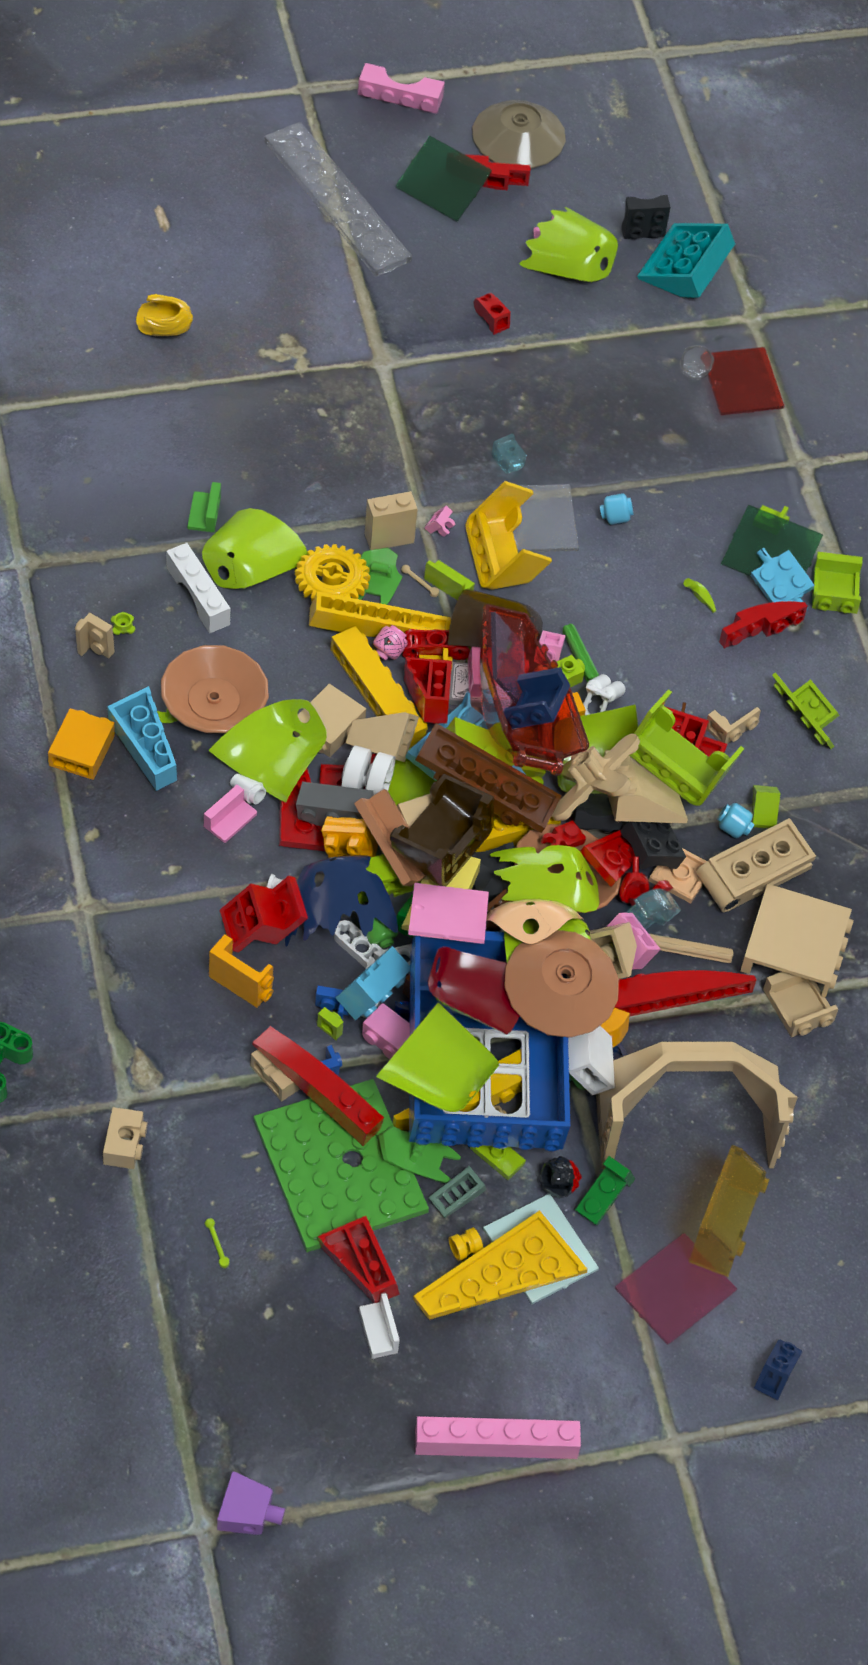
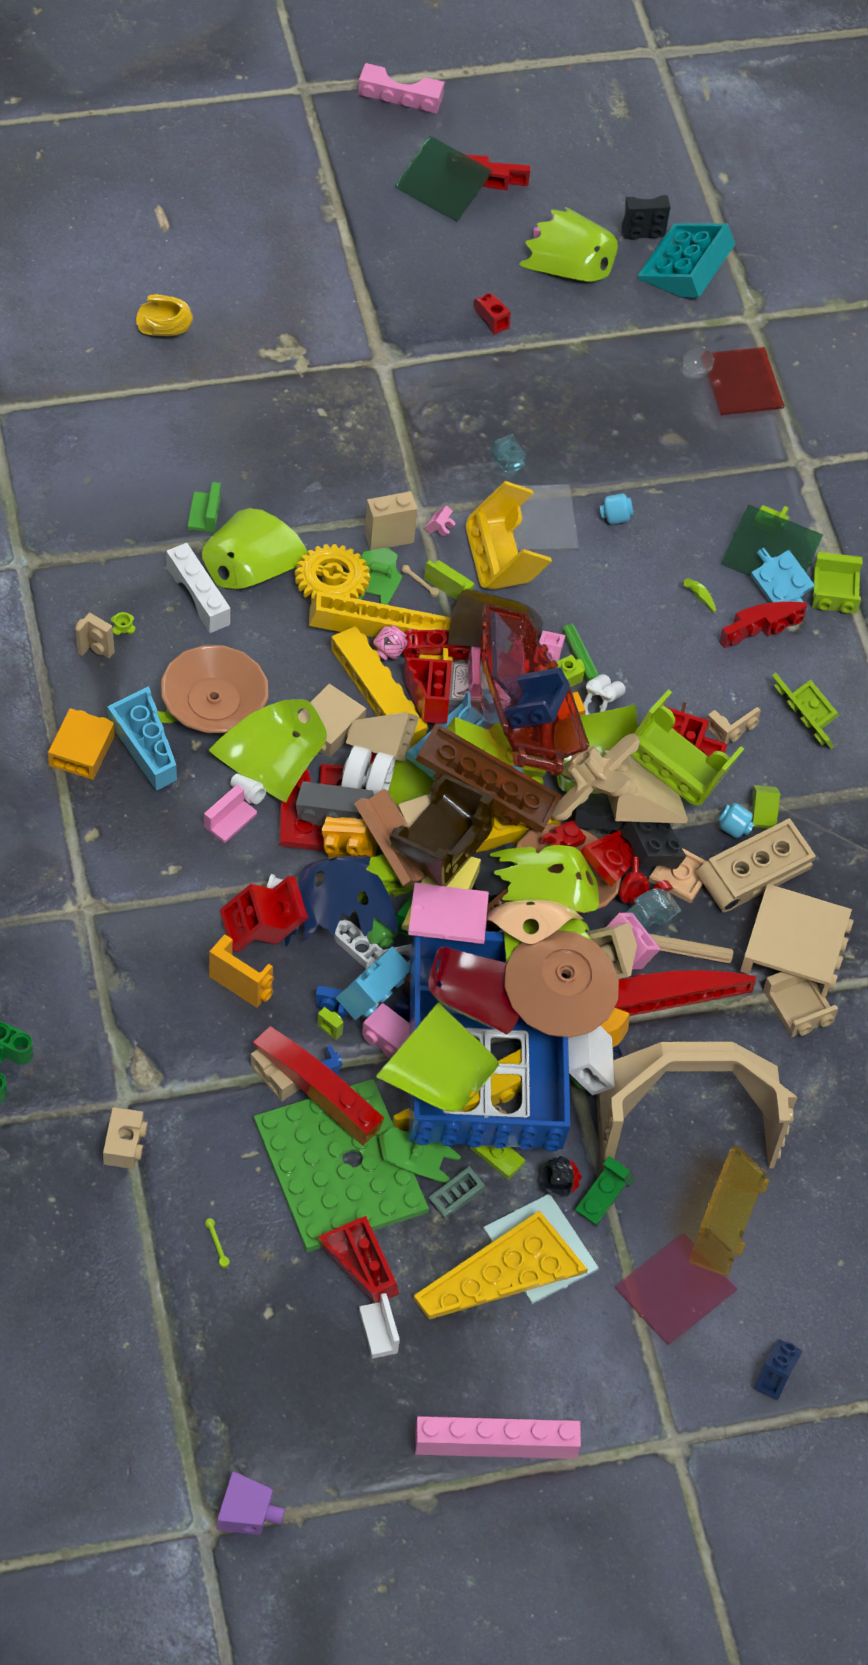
clear plate [265,122,412,277] -> none
yellow wheel [448,1227,483,1261] -> none
dark tan dish [472,100,566,169] -> none

